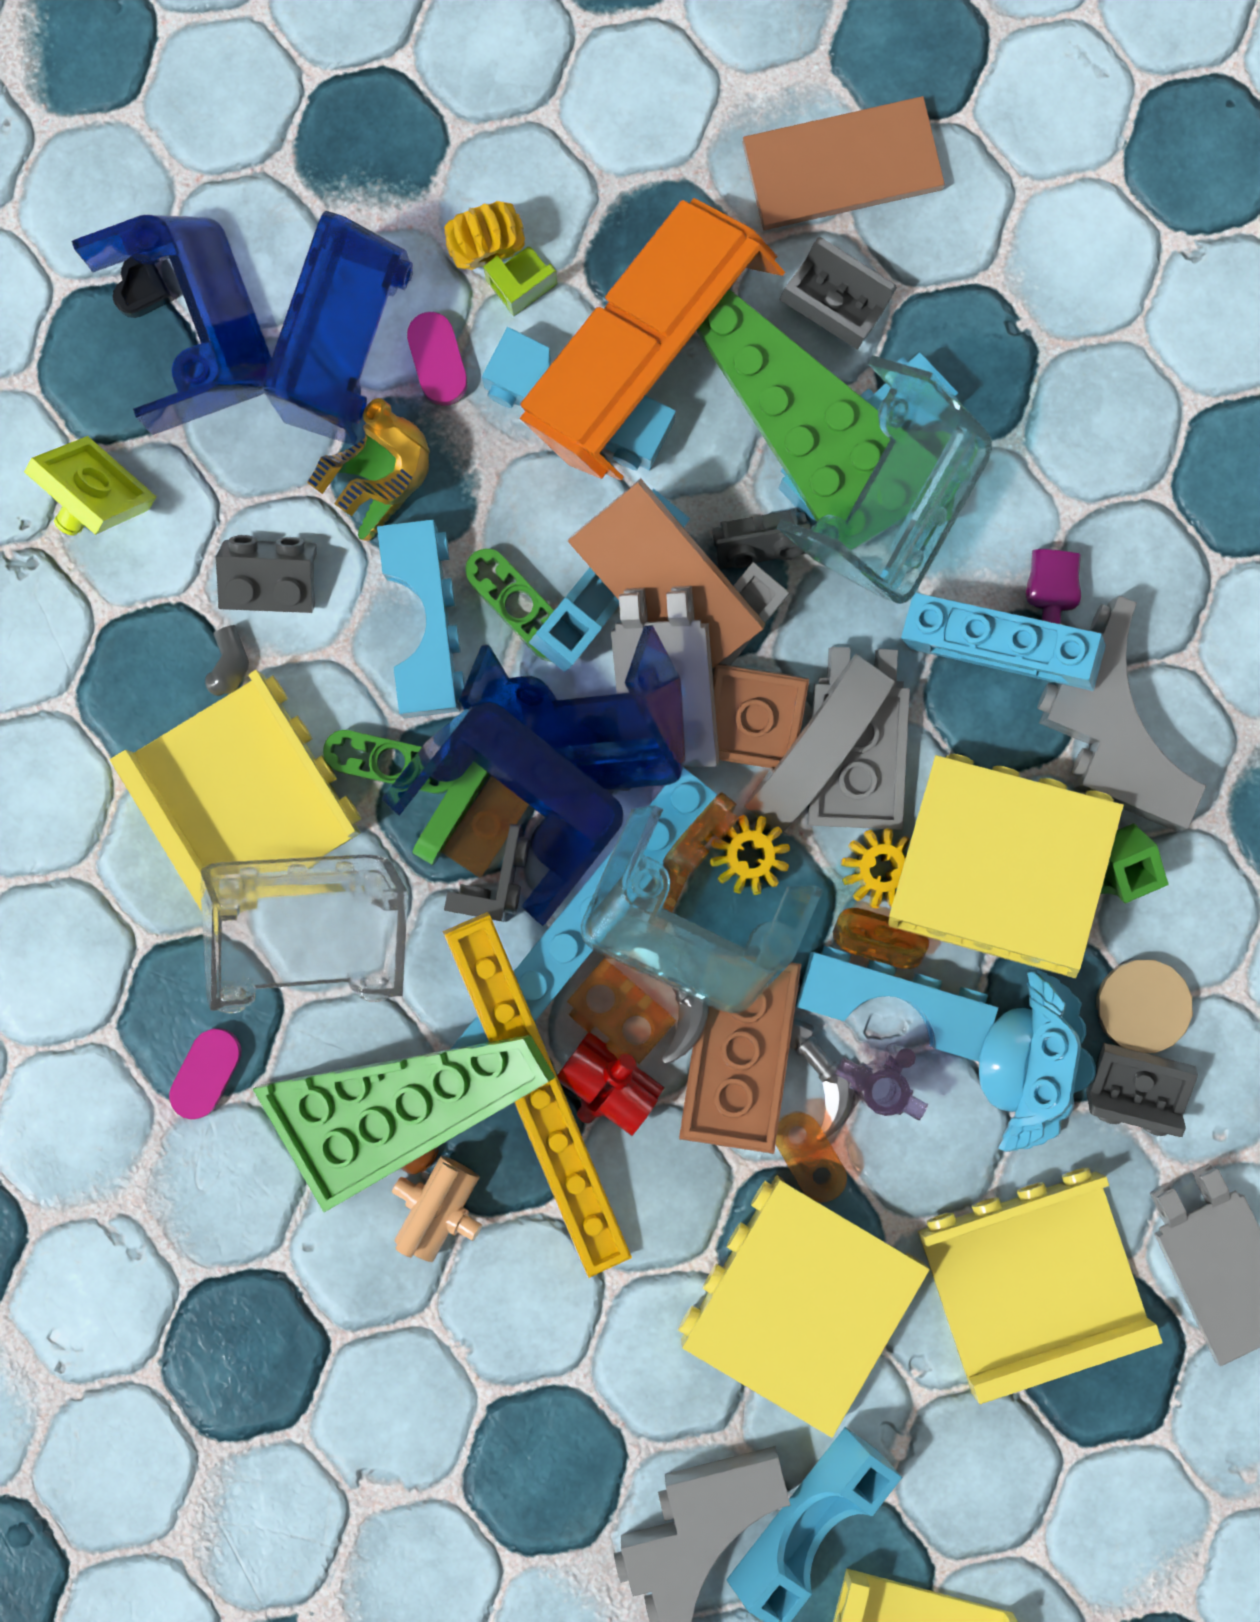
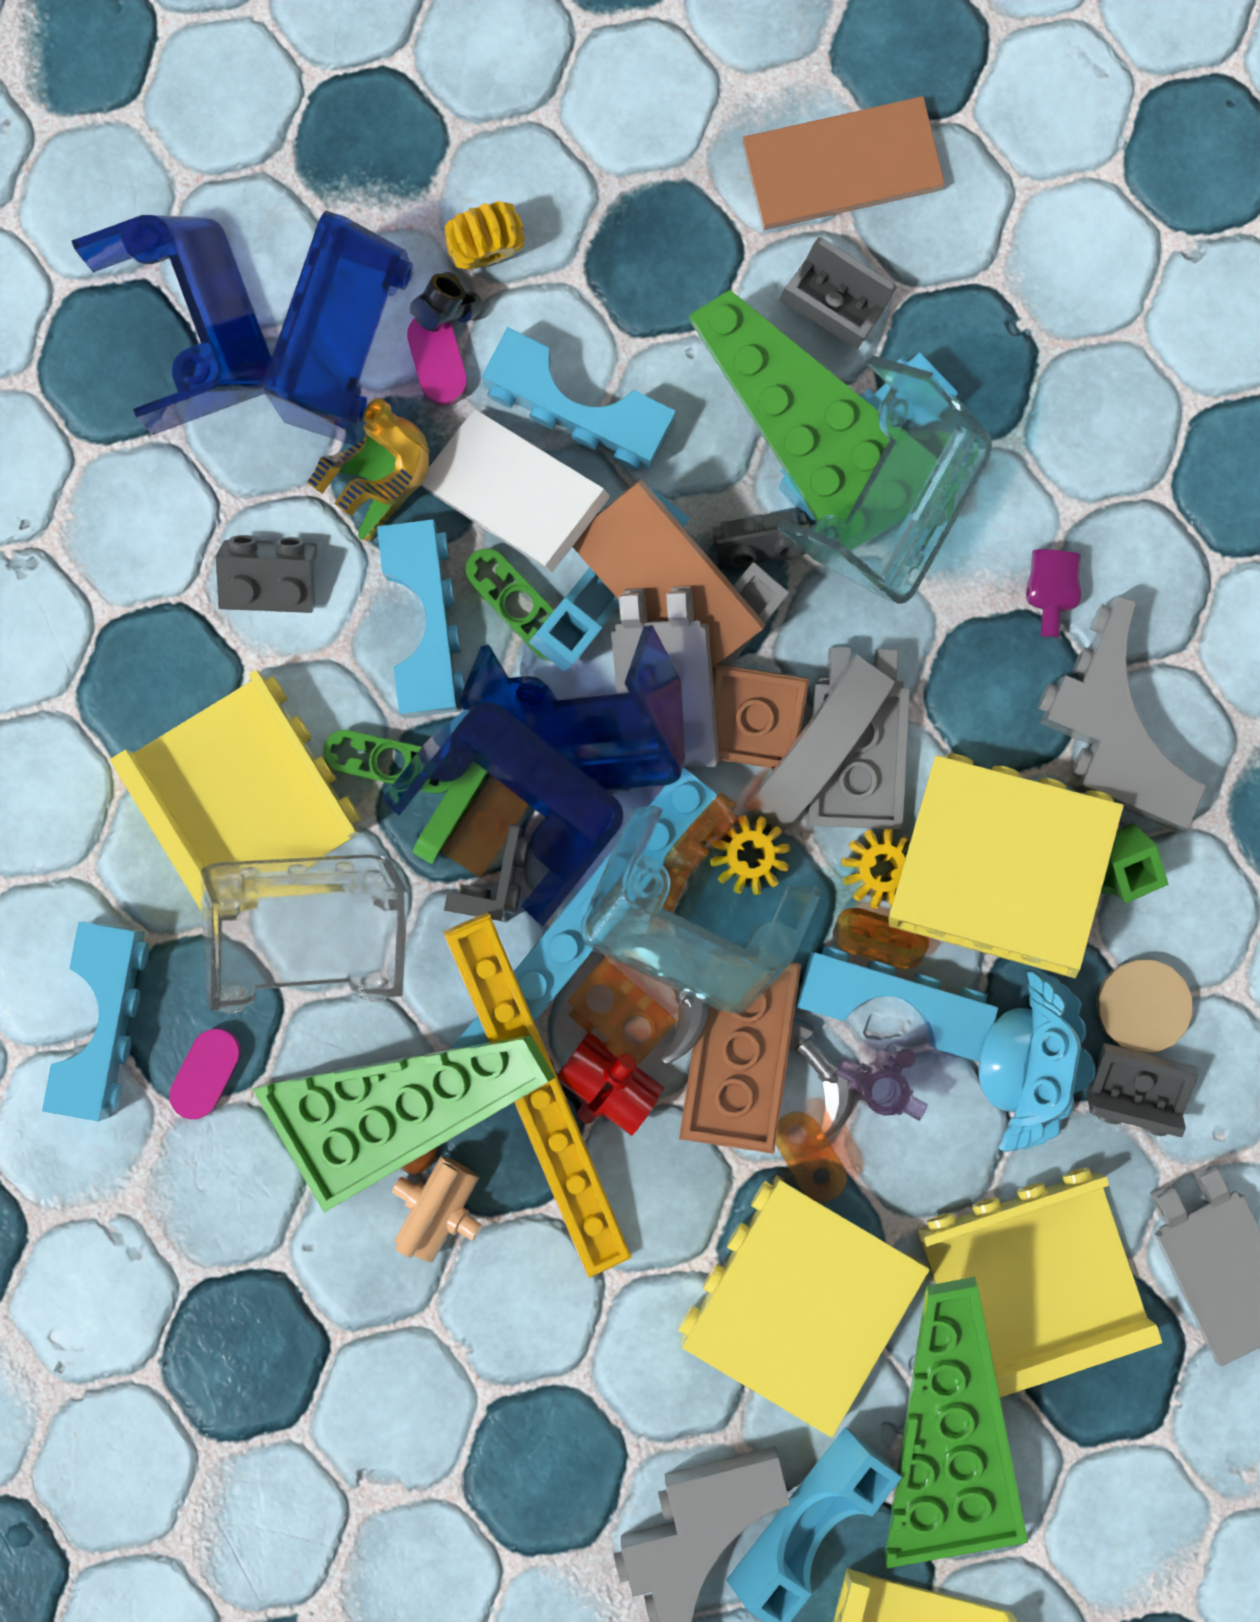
neon yellow tile [24,436,157,536] -> none
black tile [113,255,173,318] -> none
dark grey arm [205,625,249,696] -> none
lime panel [483,247,558,317] -> none
orange piece [519,198,785,481] -> none
medium azure brick [901,592,1106,691] -> none
none -> medium azure arch [42,922,149,1122]
none -> black plate [410,272,483,332]
none -> white tile [421,409,611,573]
none -> bright green wing [884,1277,1028,1569]

